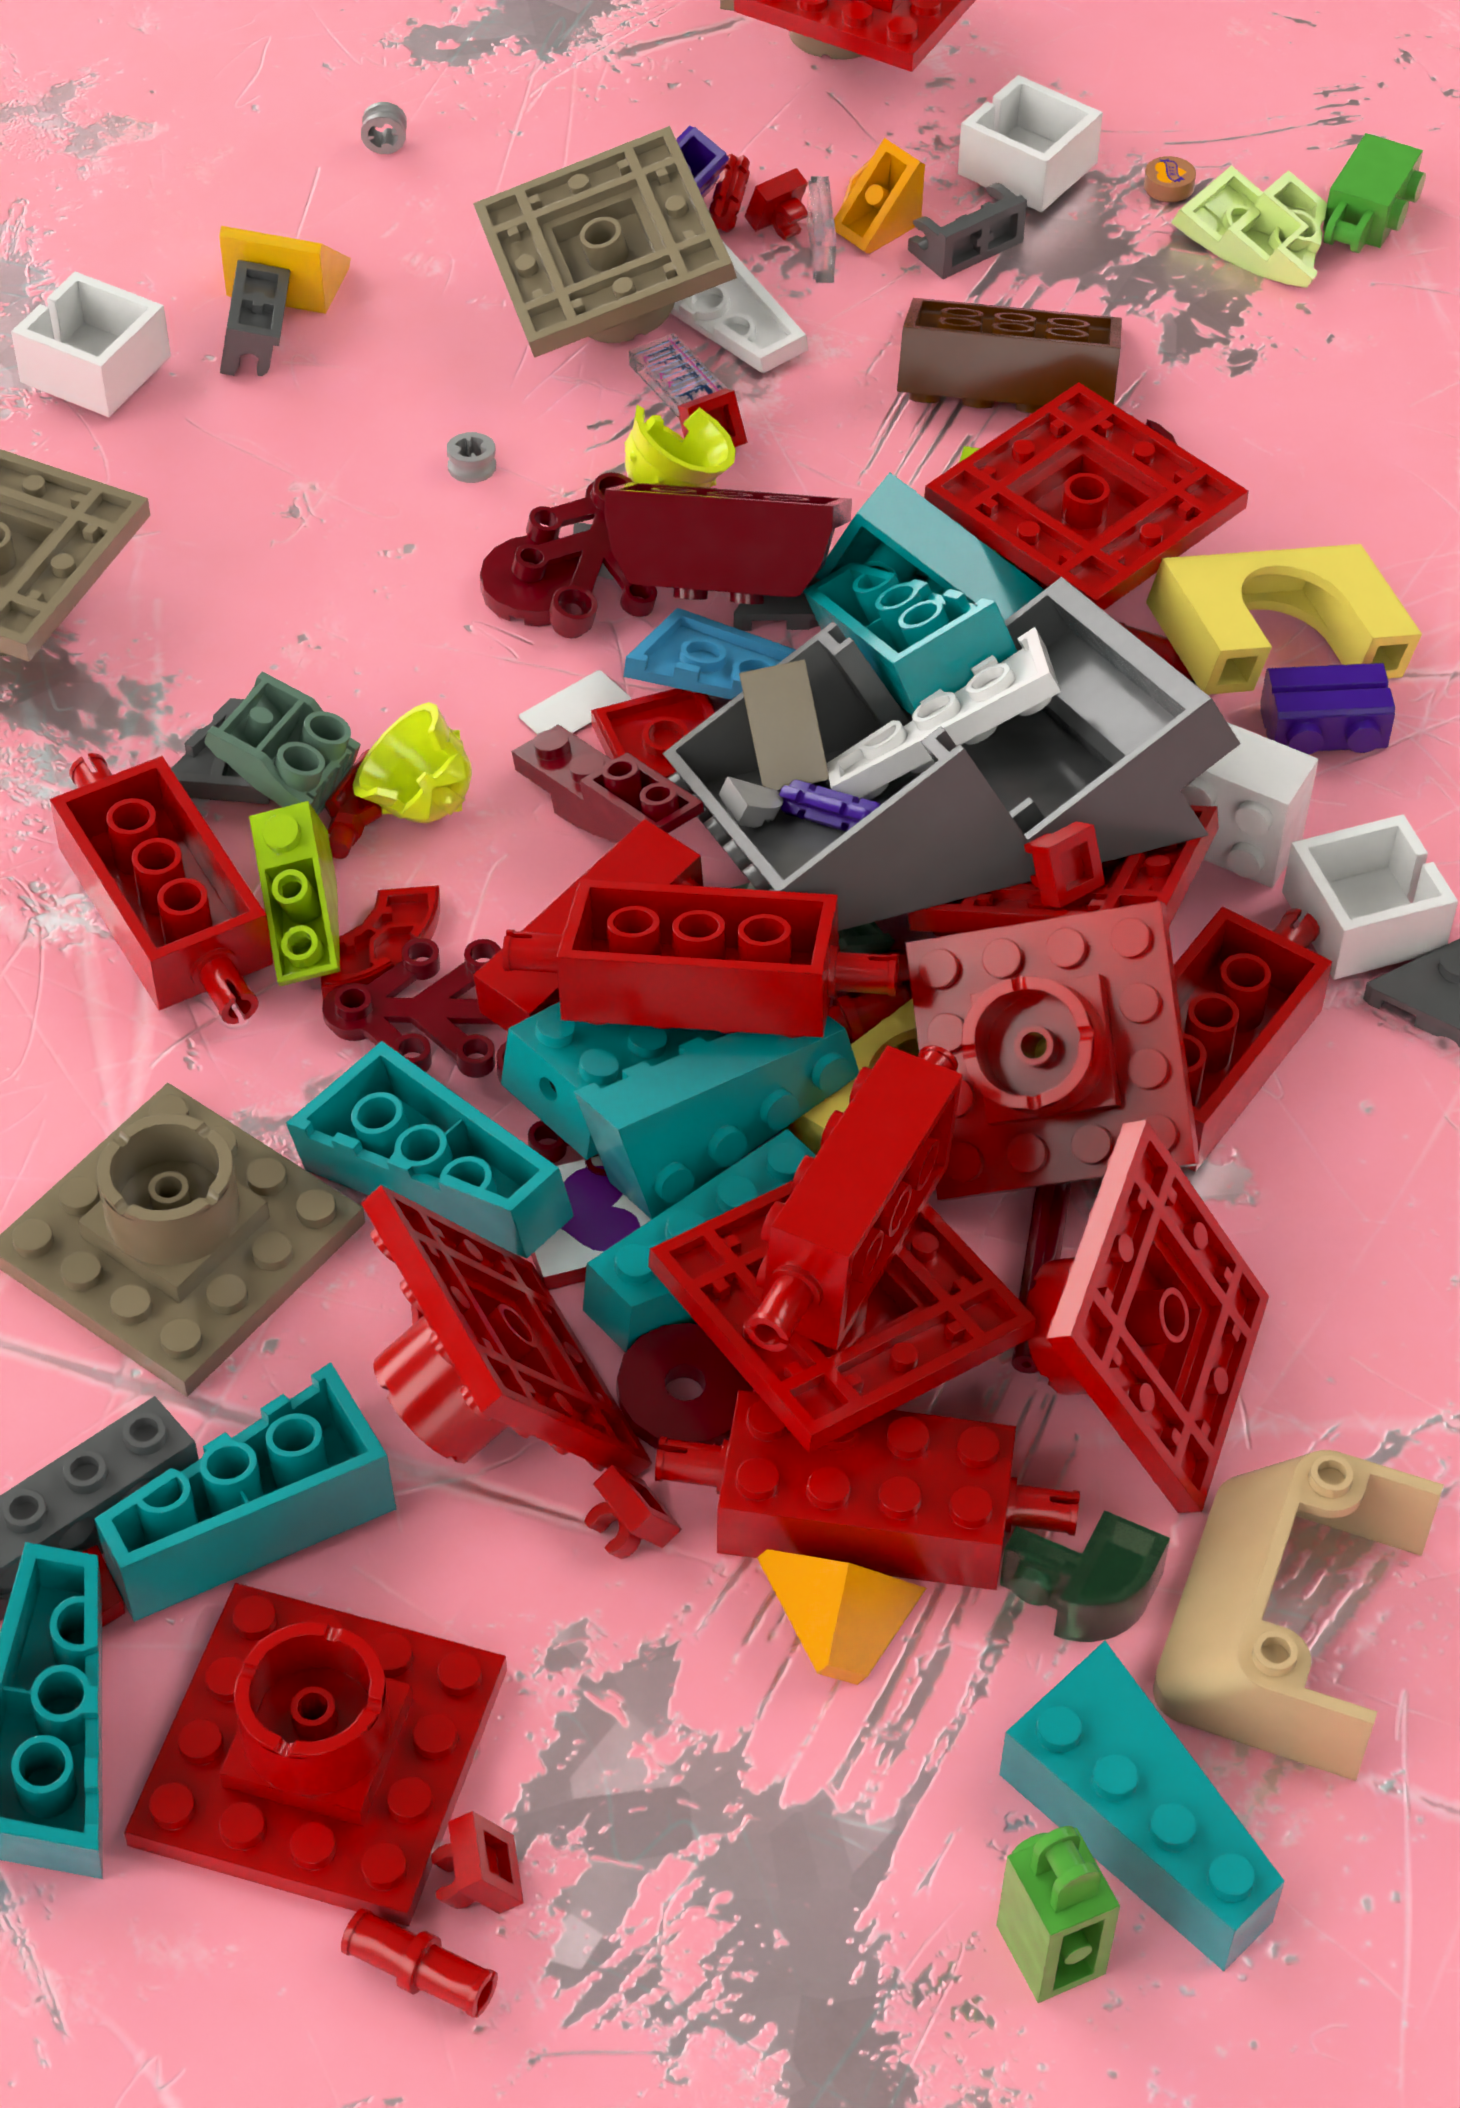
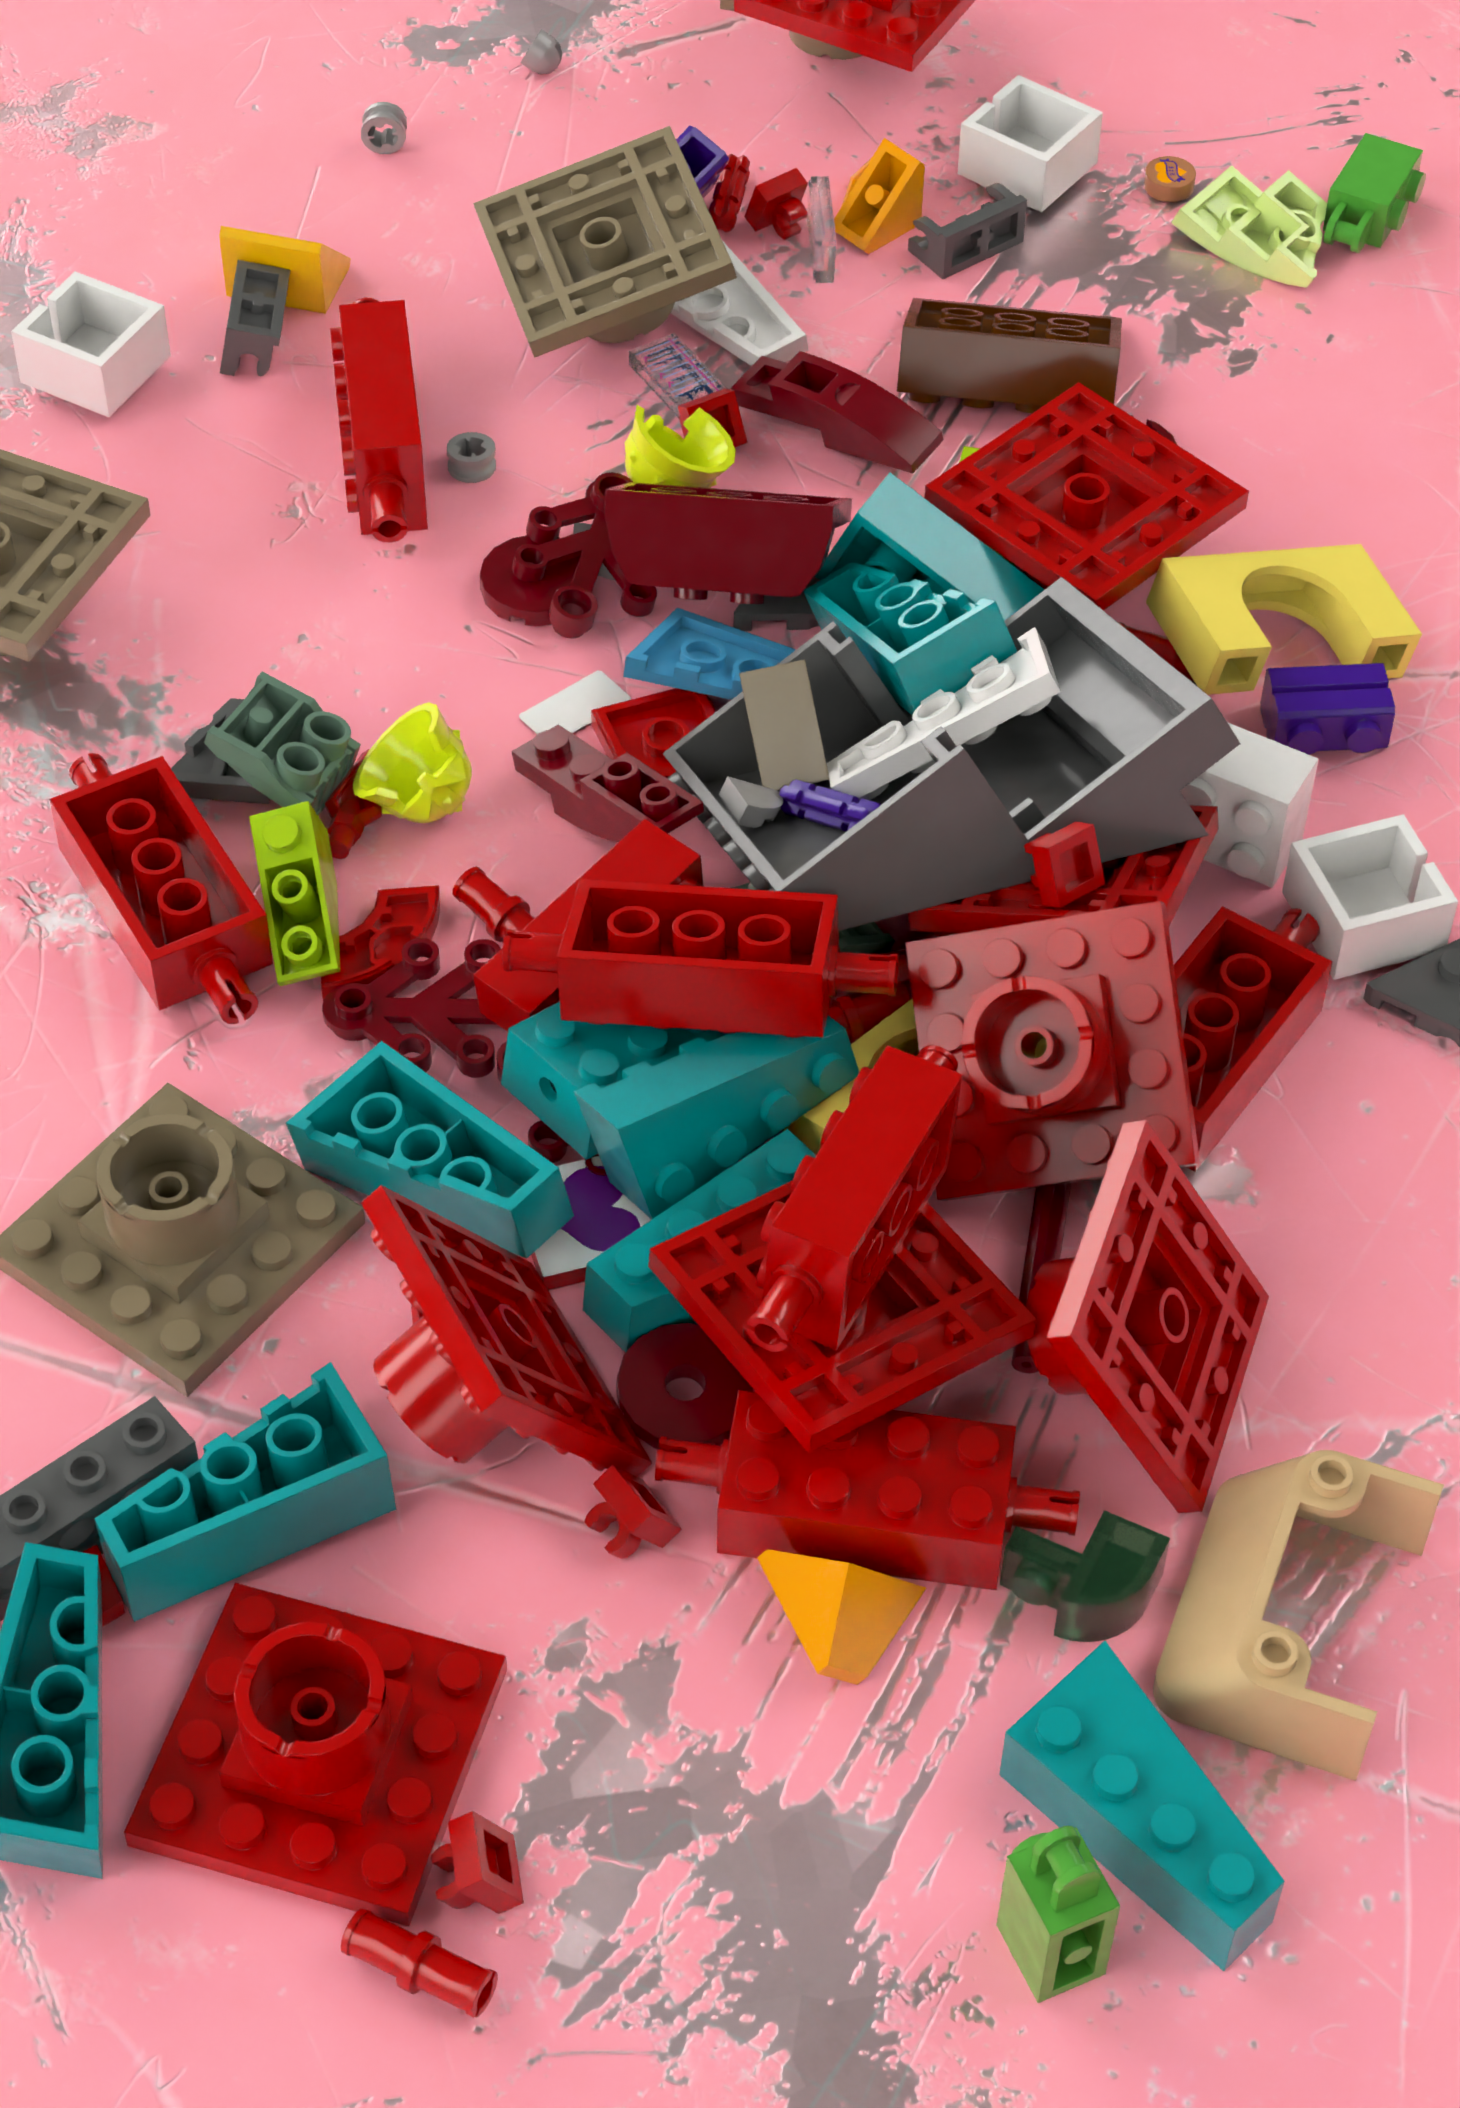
none -> red brick [330,297,428,543]
none -> red pin [452,866,535,942]
none -> light grey hinge [520,29,562,75]
none -> dark red slope [730,351,944,474]

